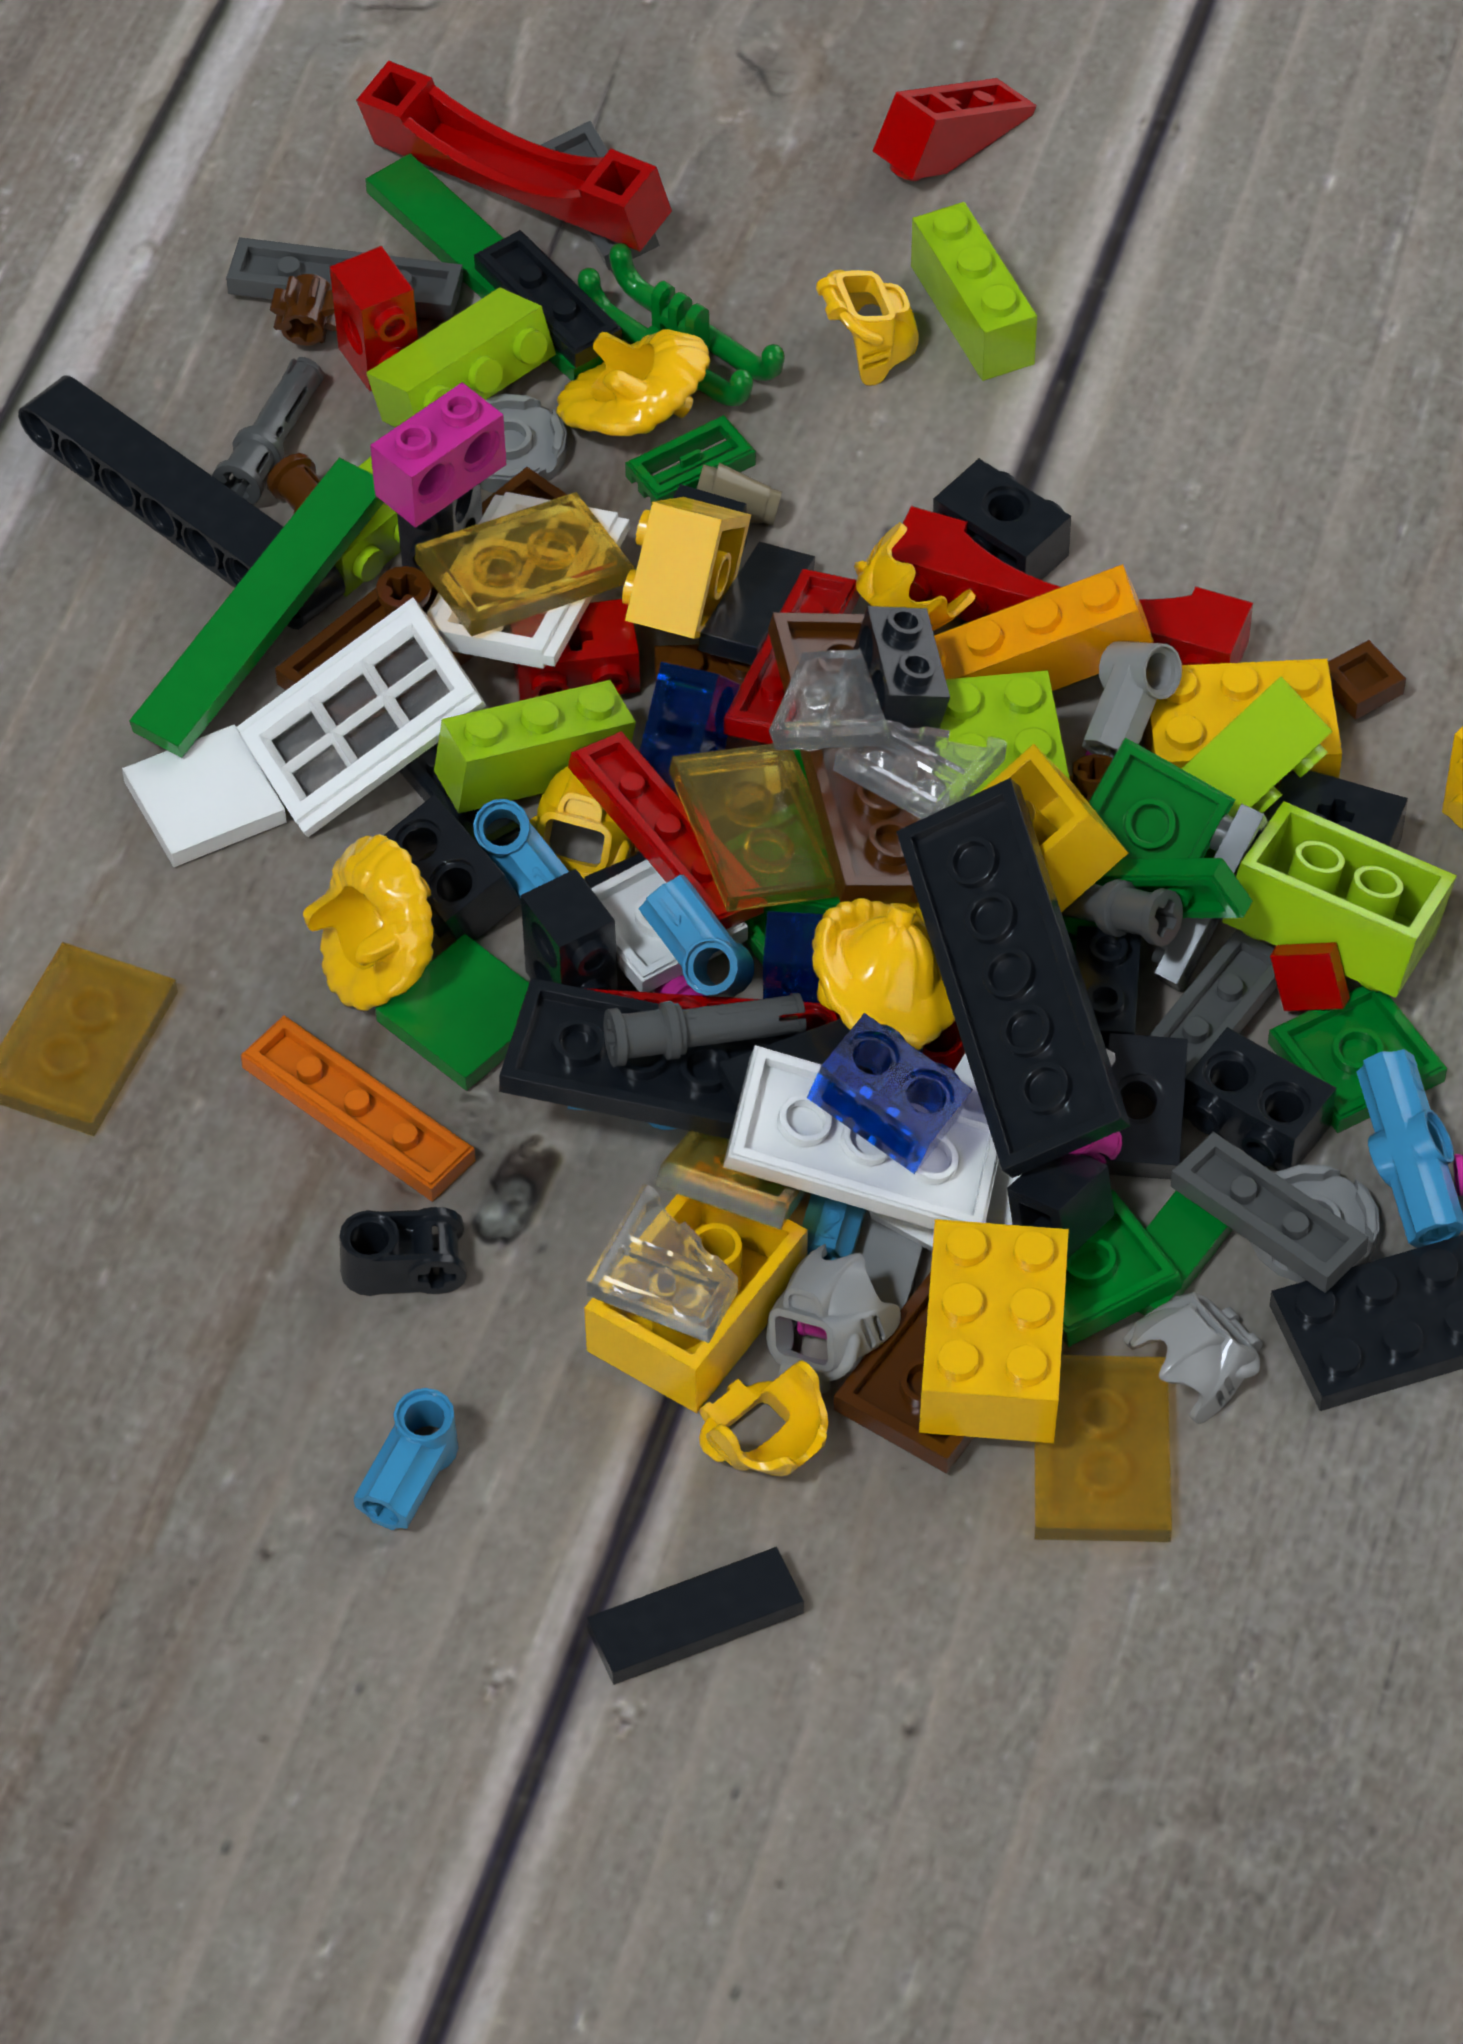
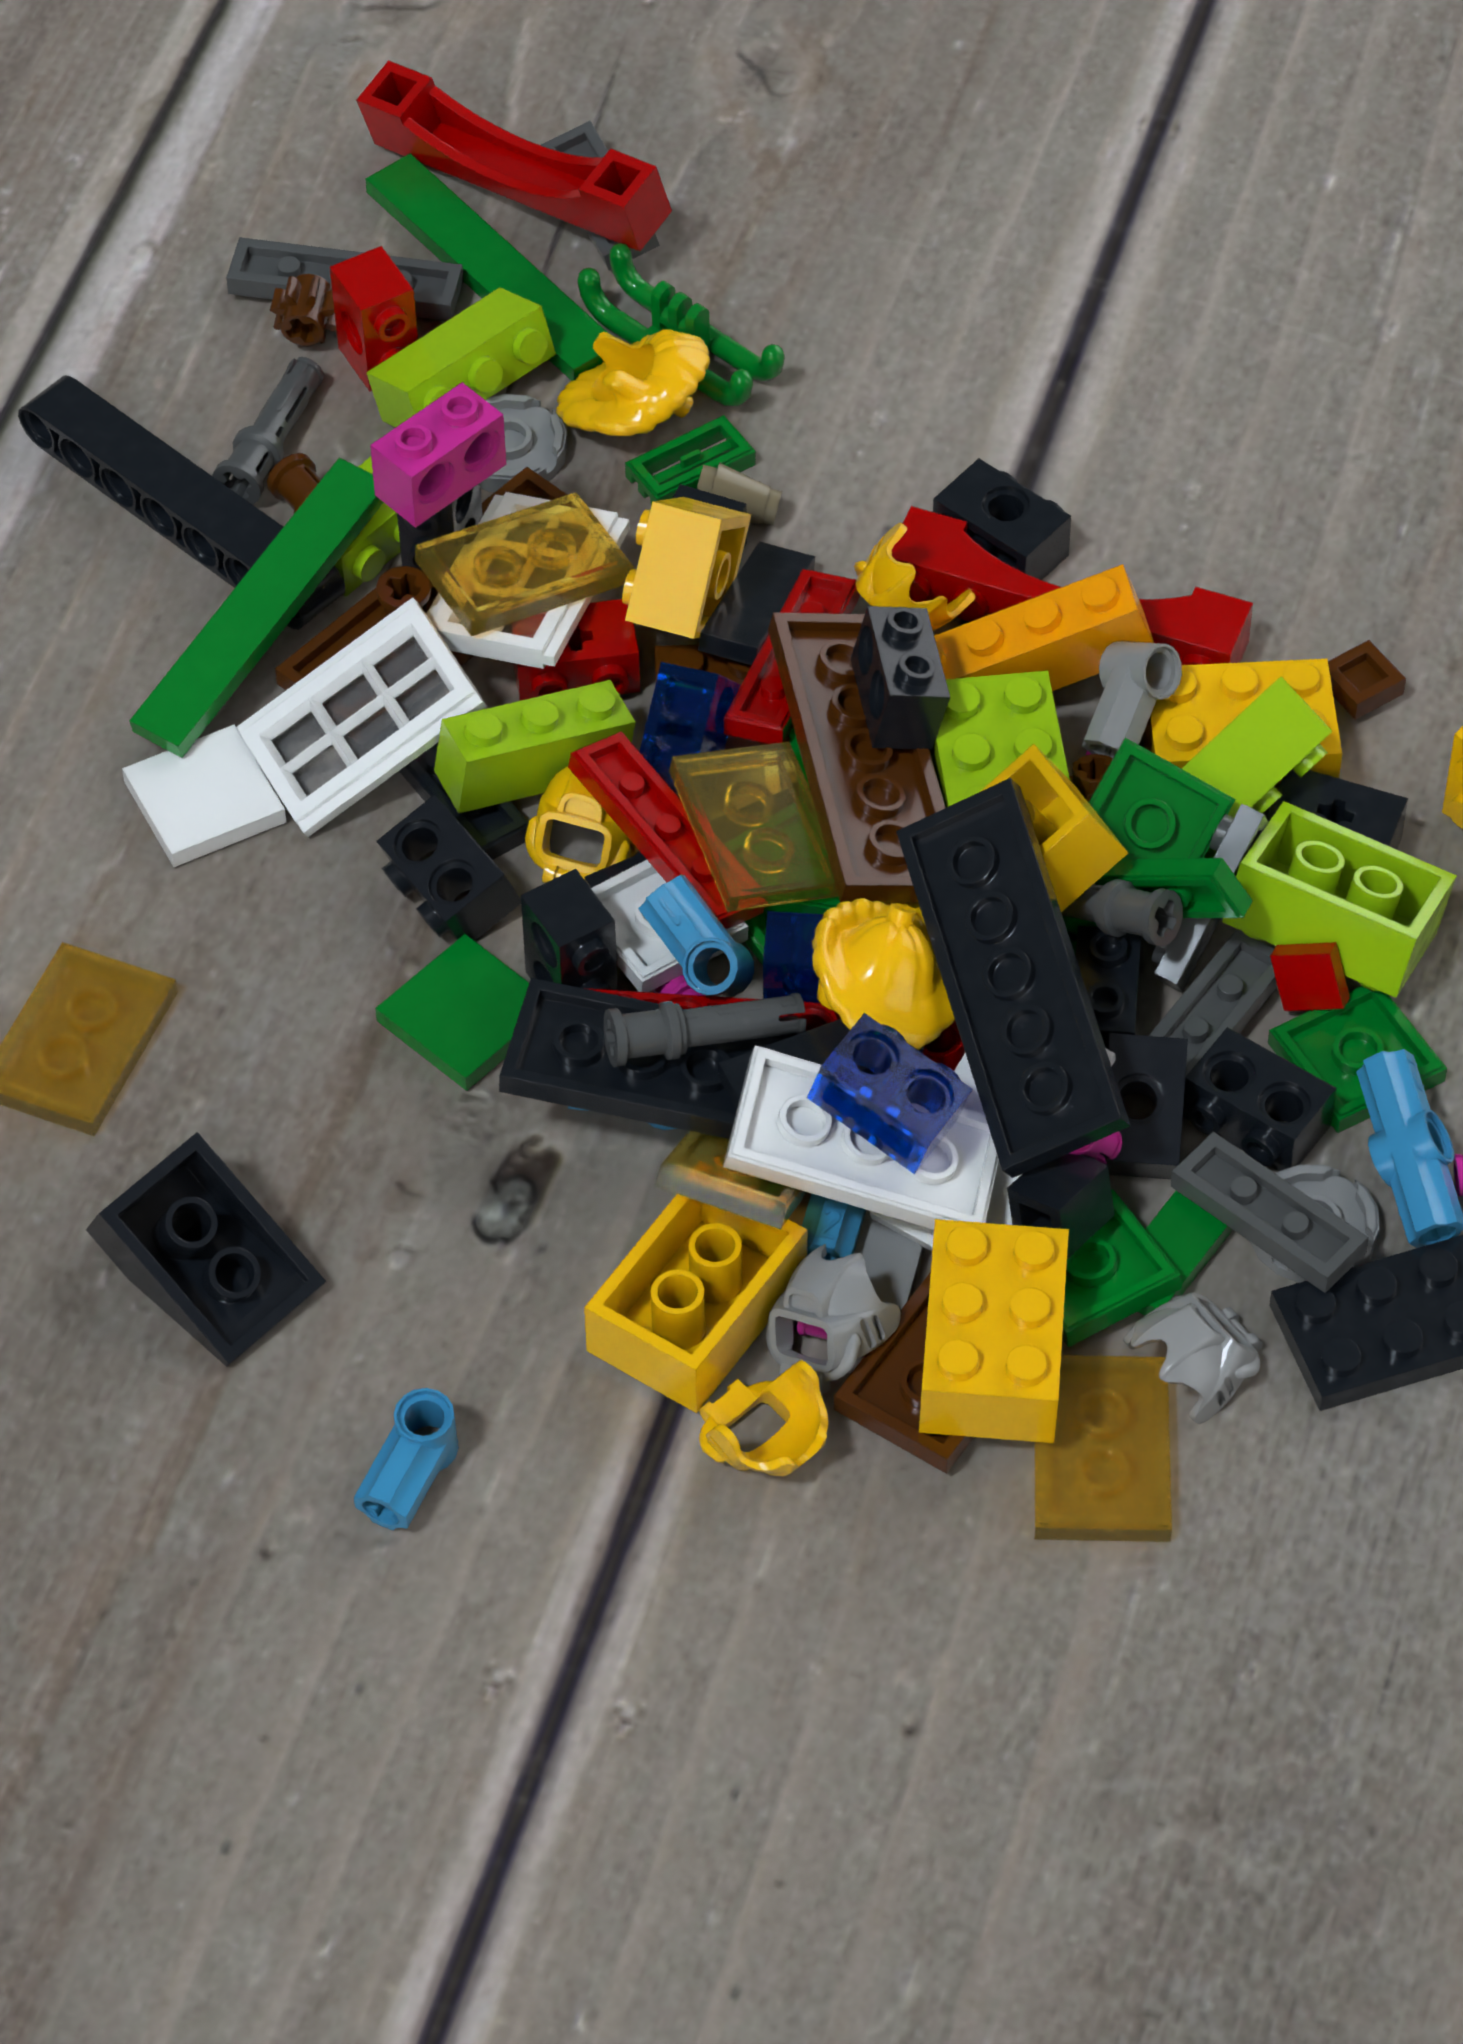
orange tile [241,1015,476,1202] -> none
yellow piece [303,834,434,1011] -> none
black piece [339,1207,467,1296] -> none
dark azure piece [473,799,569,899] -> none
black tile [474,230,622,368] -> none
clear wing [586,1183,738,1343] -> none
black tile [587,1546,804,1685] -> none
clear wing [769,649,892,751] -> none
yellow helmet [816,269,919,386] -> none
clear wing [833,718,1007,819] -> none
red slope [872,78,1037,181] -> none
lime brick [911,201,1037,381] -> none
none -> black slope [86,1132,326,1367]

